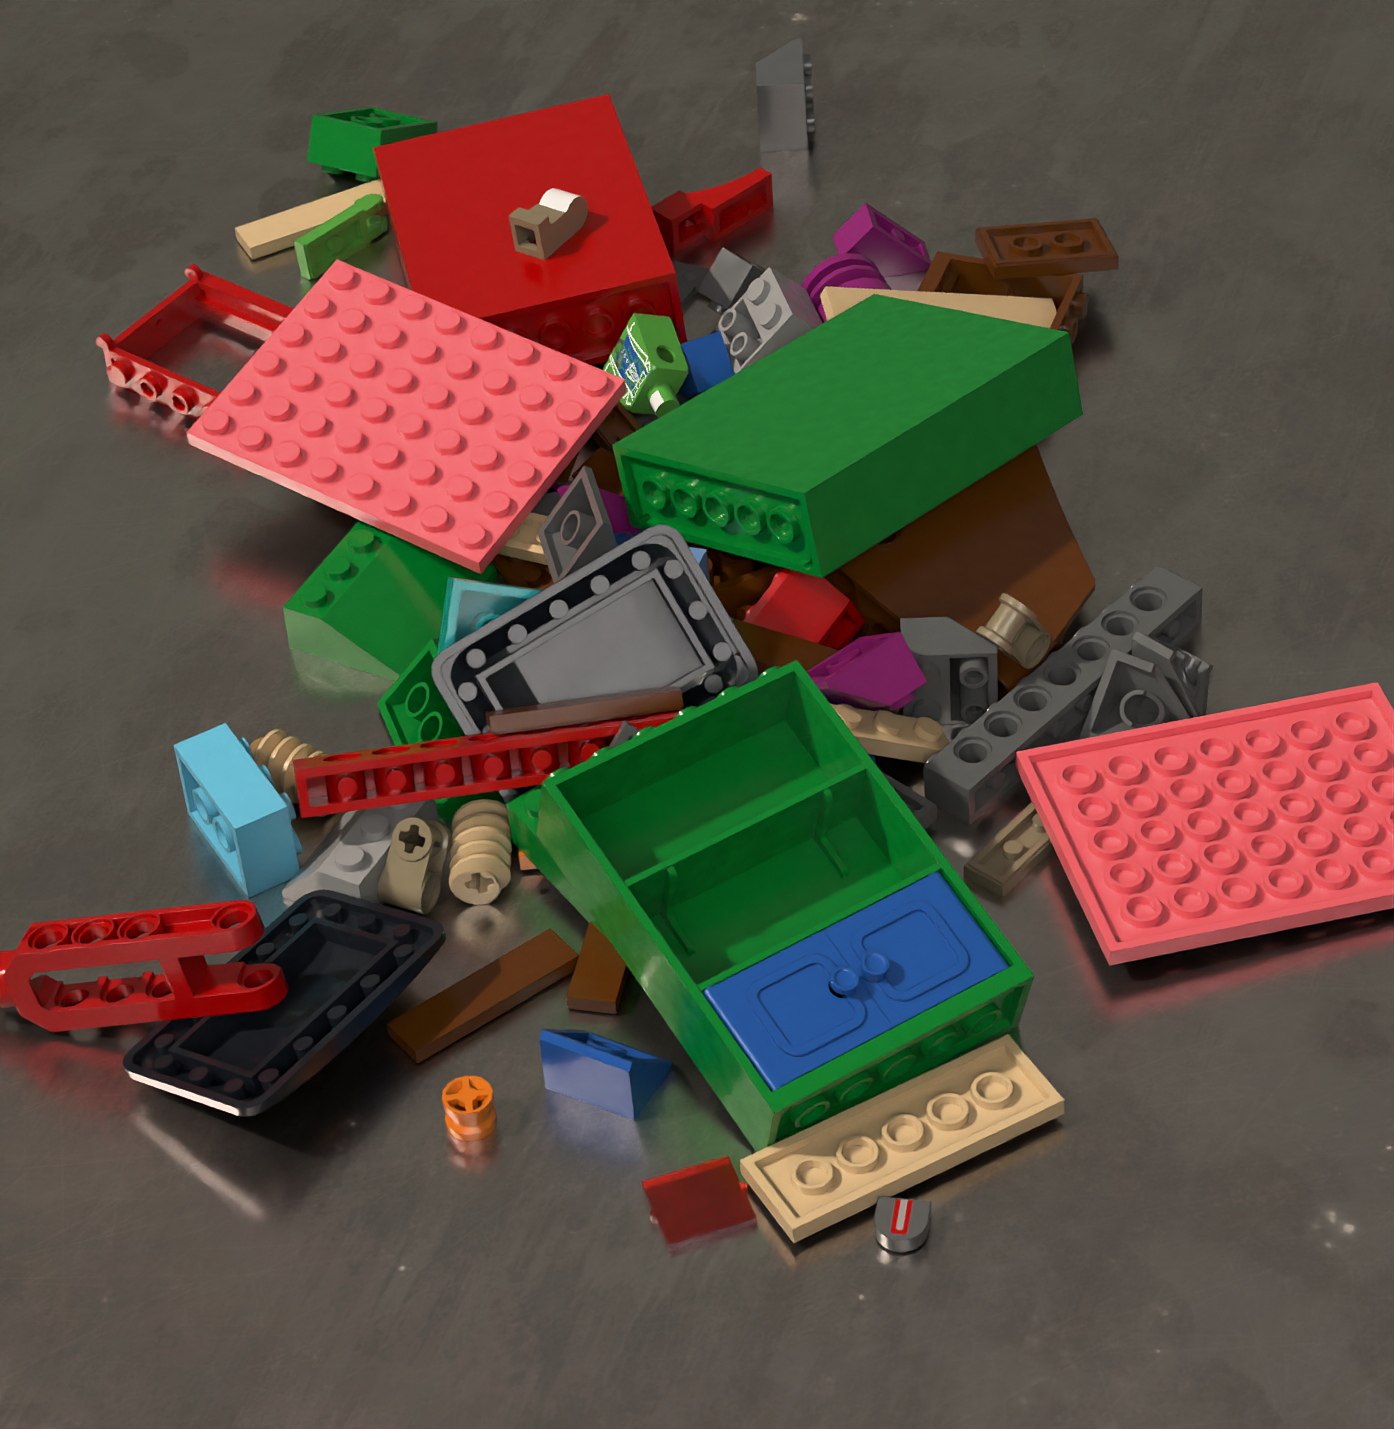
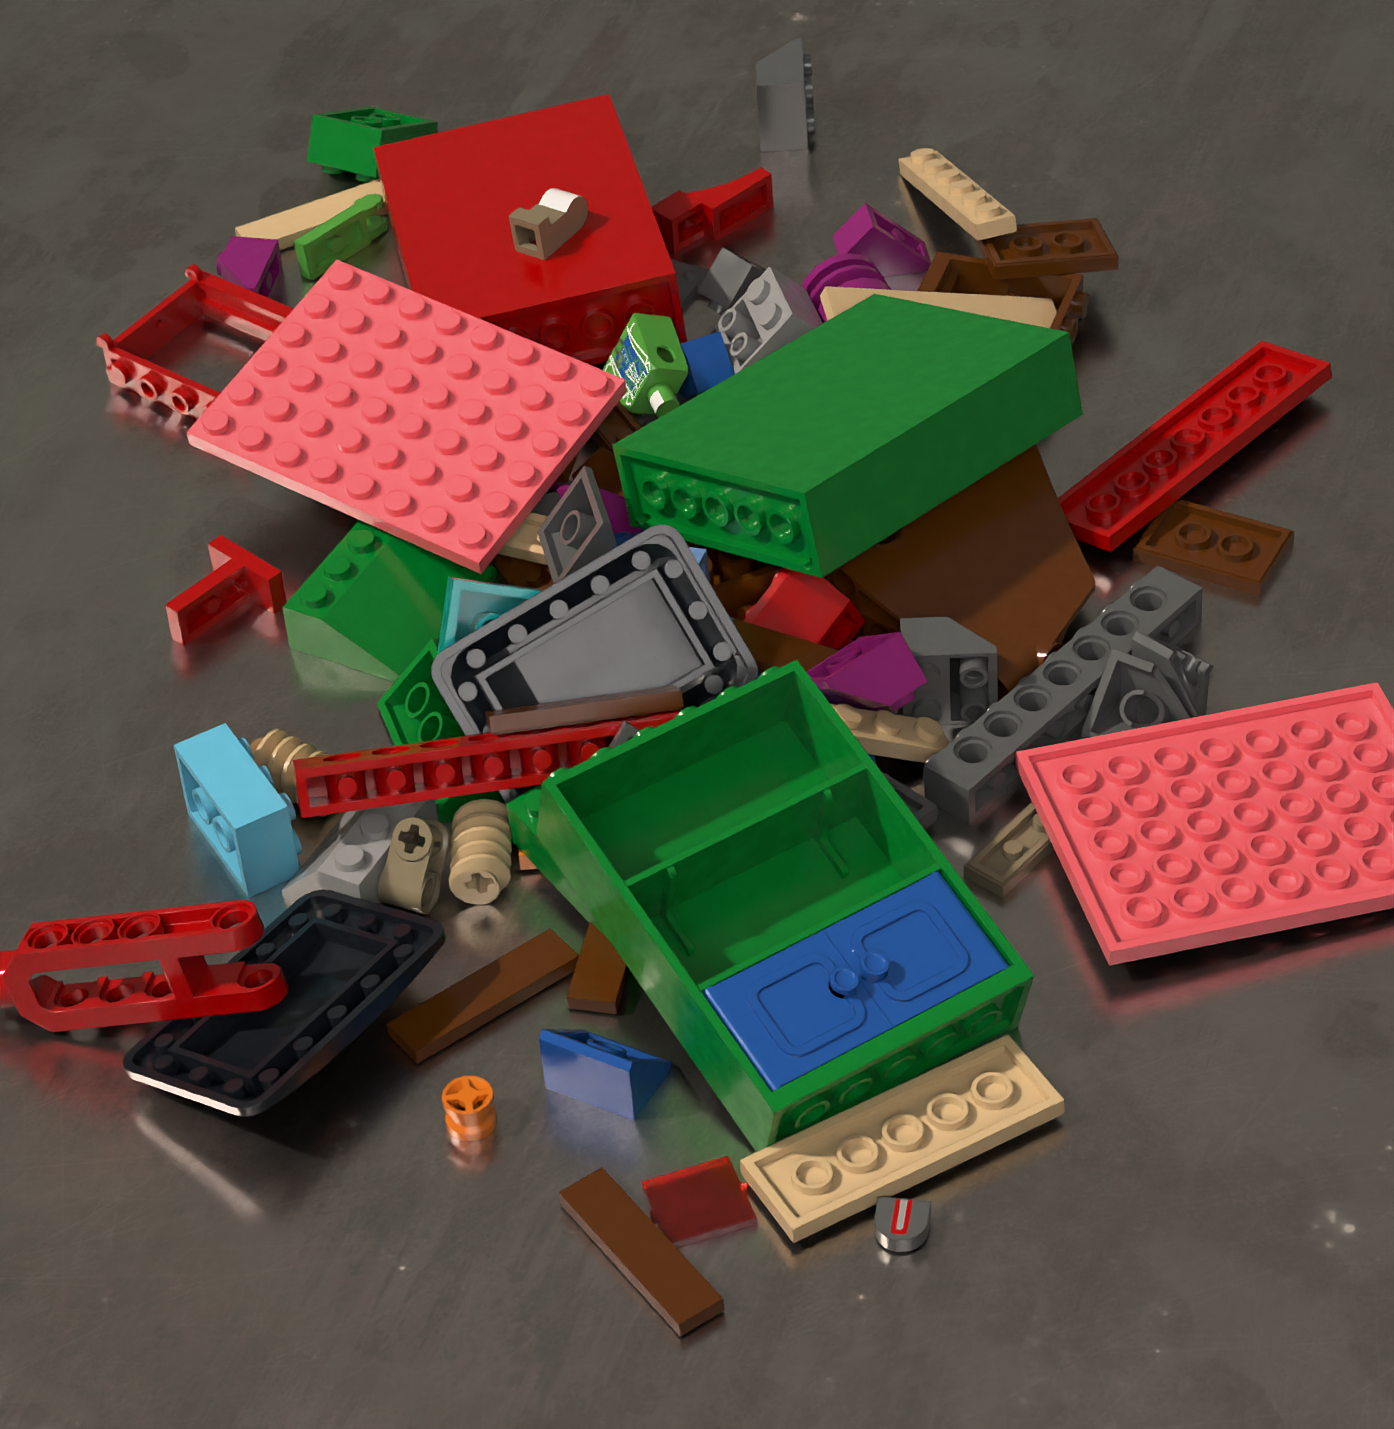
dark tan piece [975,593,1051,670] -> none
none -> red bracket [165,535,287,646]
none -> magenta slope [217,236,283,299]
none -> reddish brown tile [559,1167,724,1337]
none -> tan plate [898,148,1017,241]
none -> red plate [1058,341,1332,552]
none -> reddish brown tile [1133,499,1294,596]

